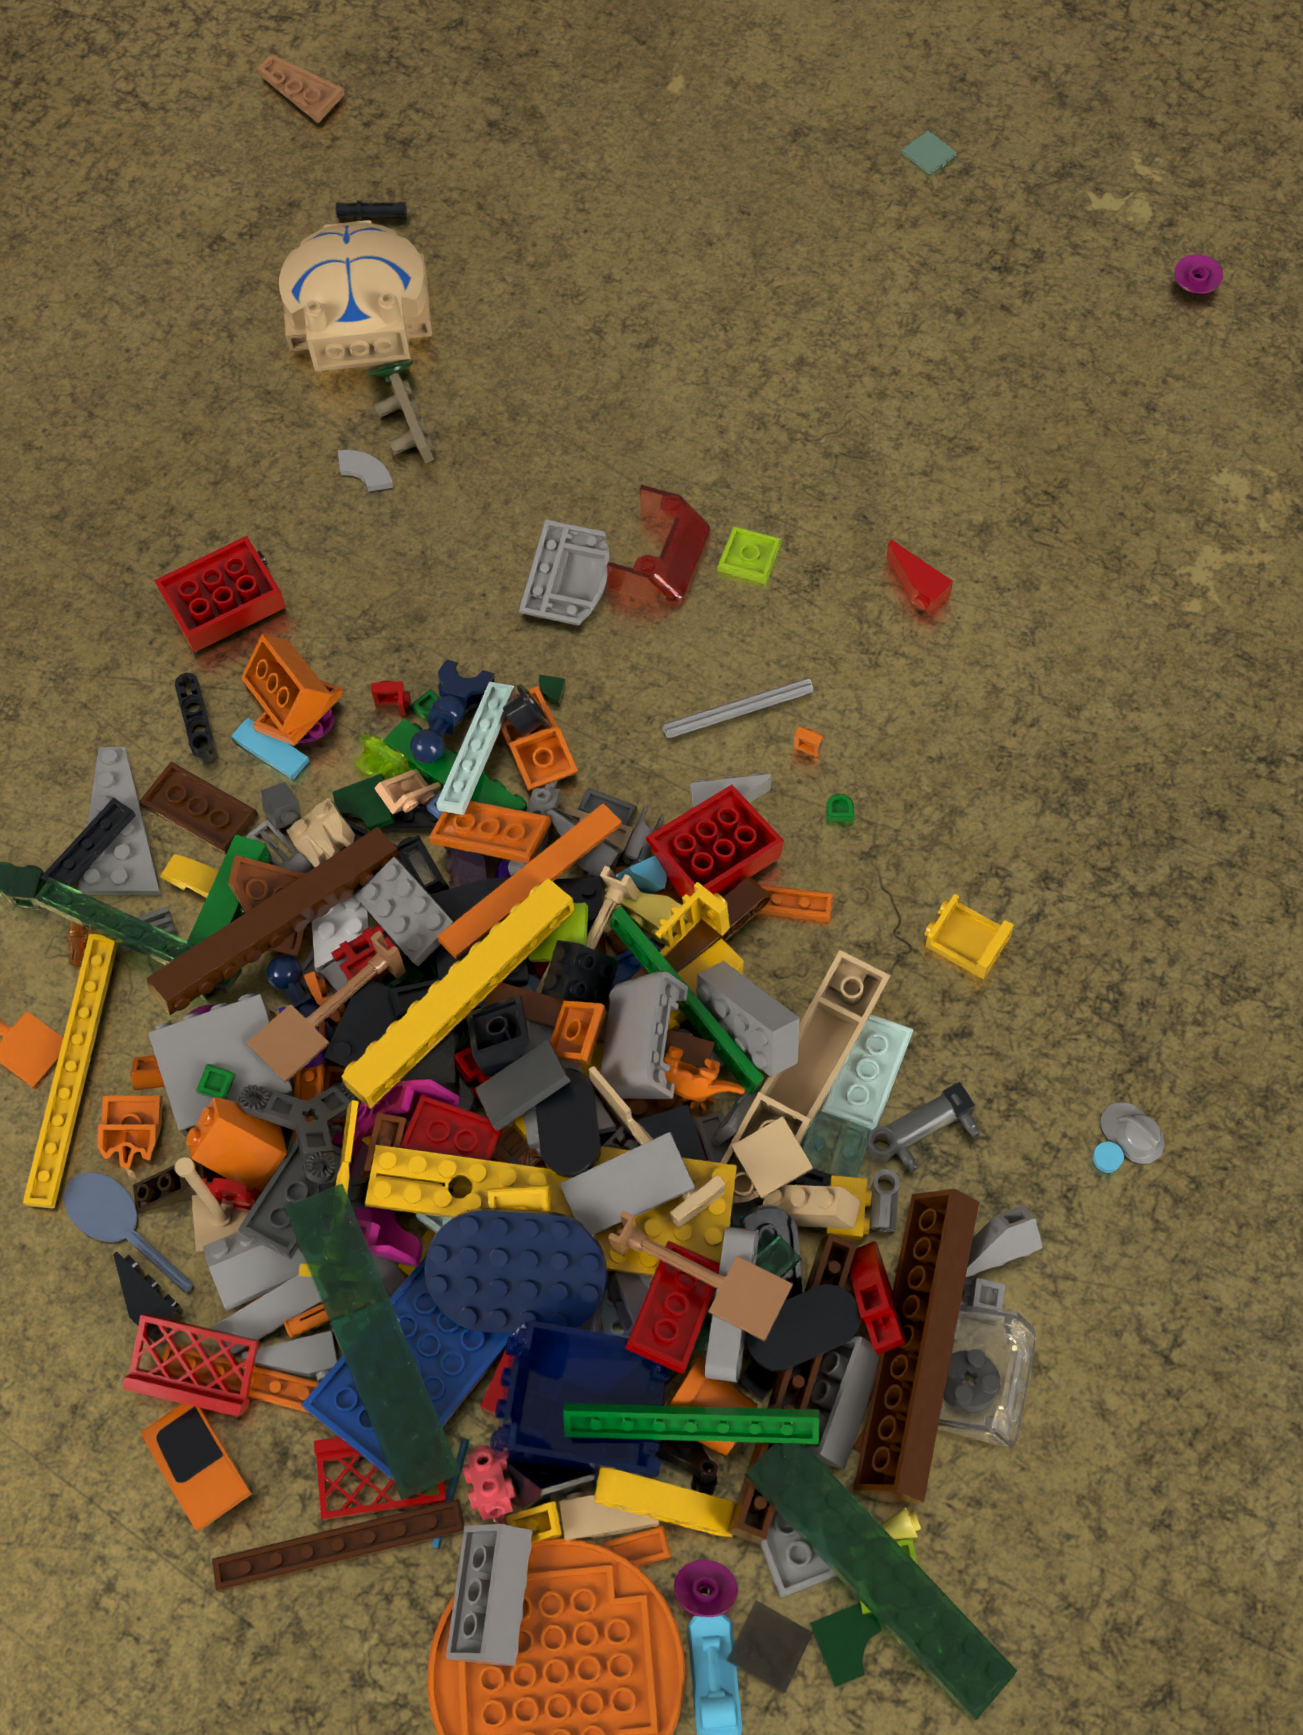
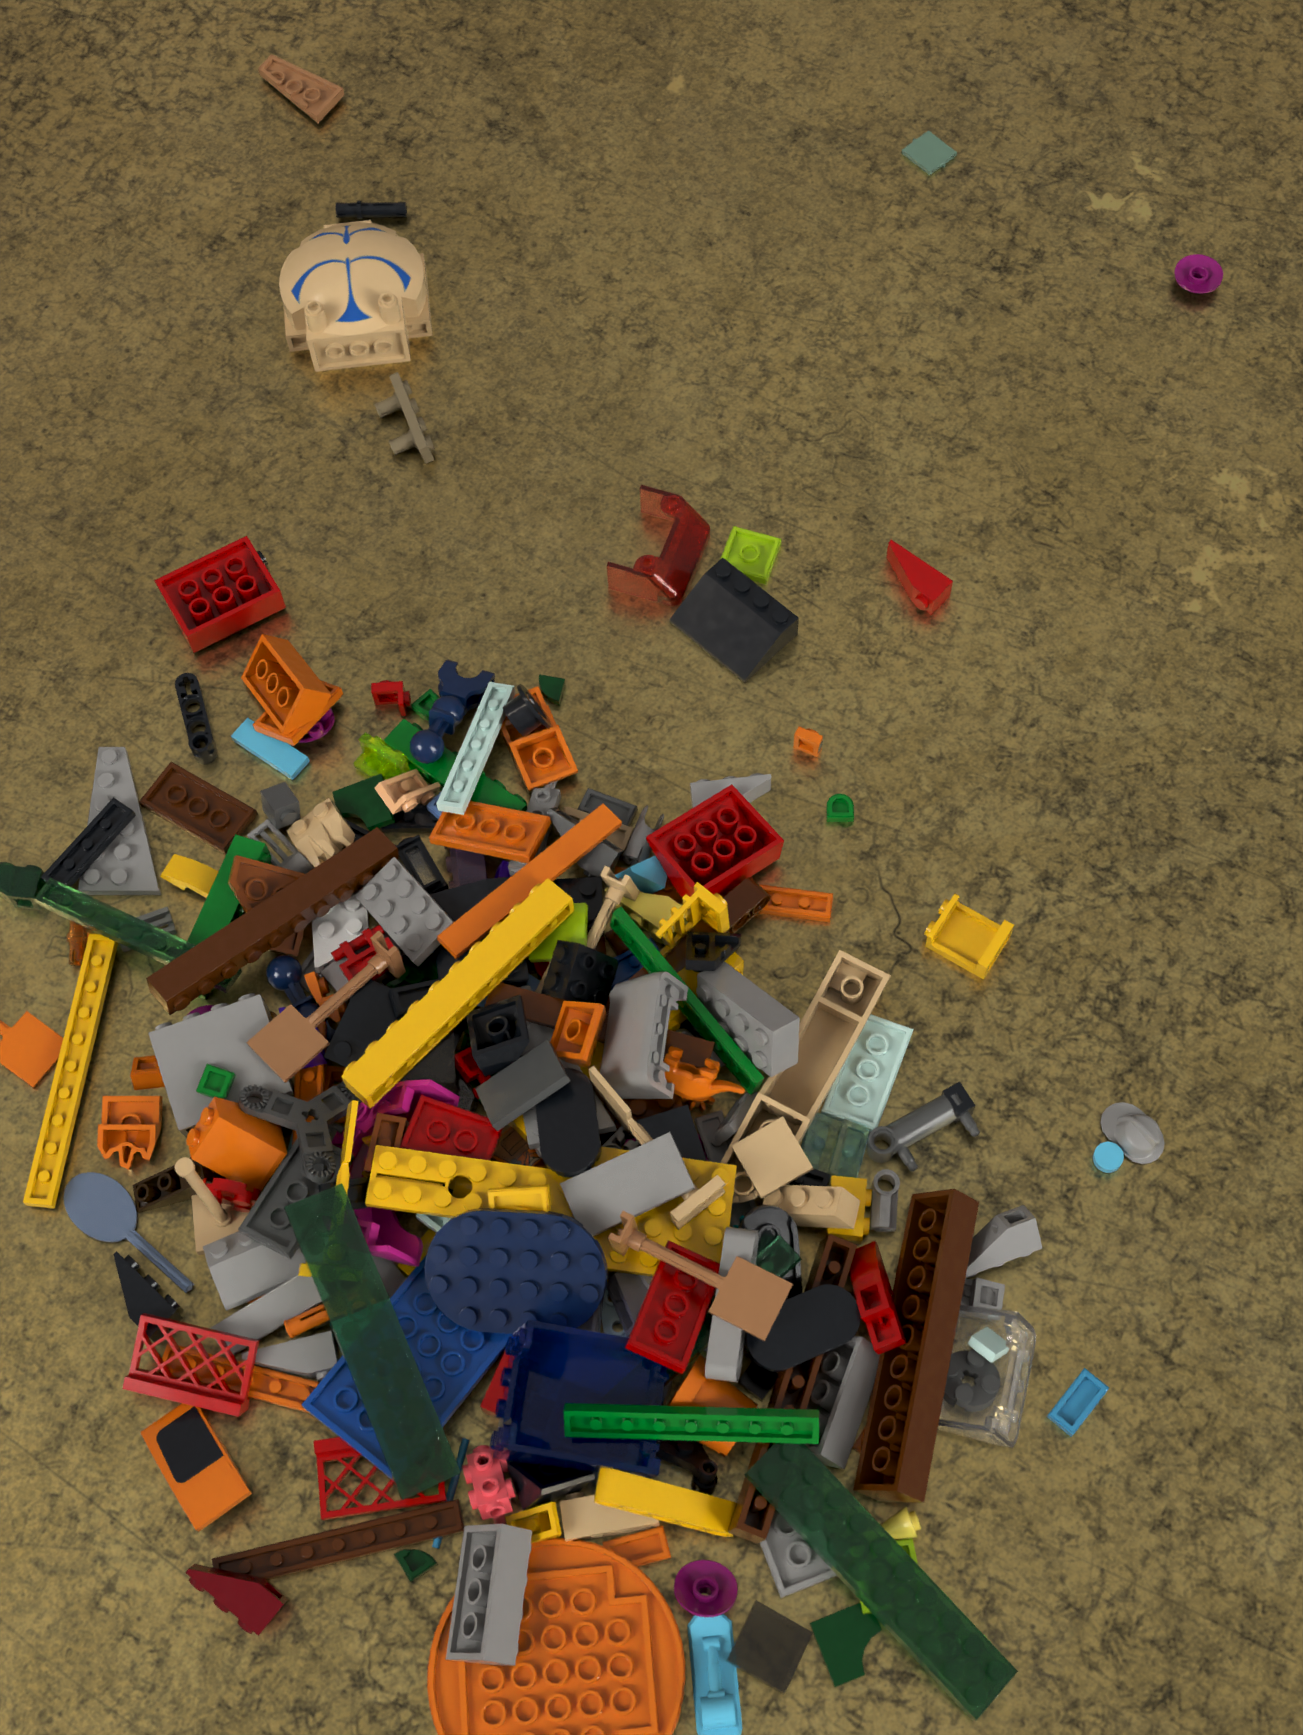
light grey tile [337,450,393,492] -> none
dark green dish [365,359,413,382] -> none
light grey slope [519,520,610,625] -> none
light grey axle [663,678,813,738] -> none
none -> dark red slope [185,1564,288,1636]
none -> dark green tile [394,1549,438,1583]
none -> black slope [669,558,799,683]
none -> black wing [685,932,741,973]
none -> light aqua tile [968,1327,1011,1363]
none -> dark azure tile [1047,1368,1109,1437]

